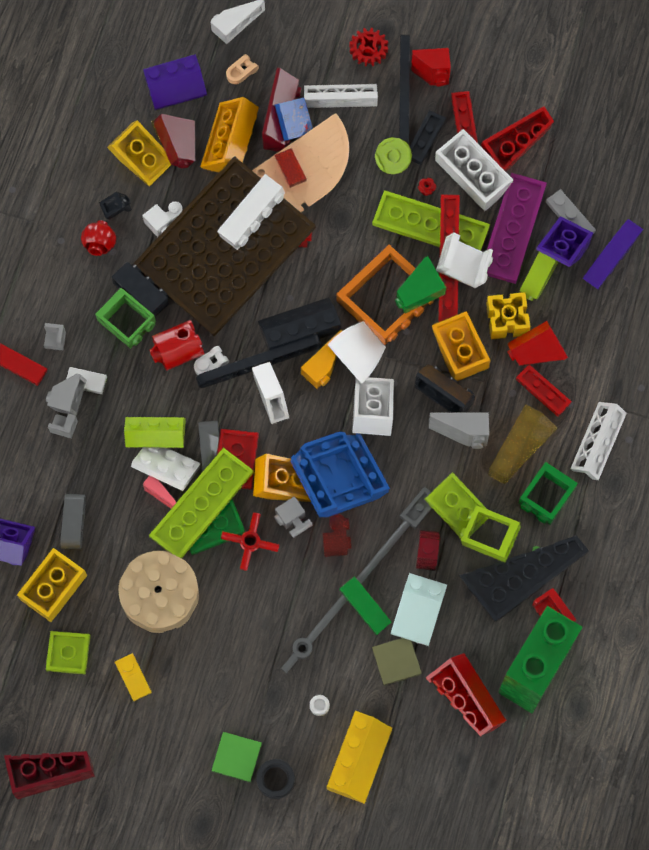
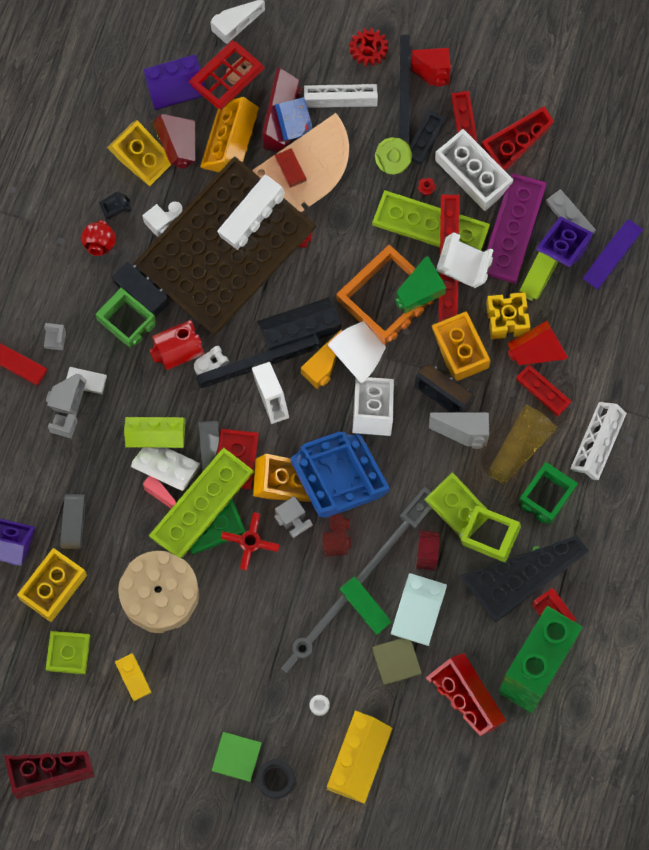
none -> red piece [189,40,265,110]

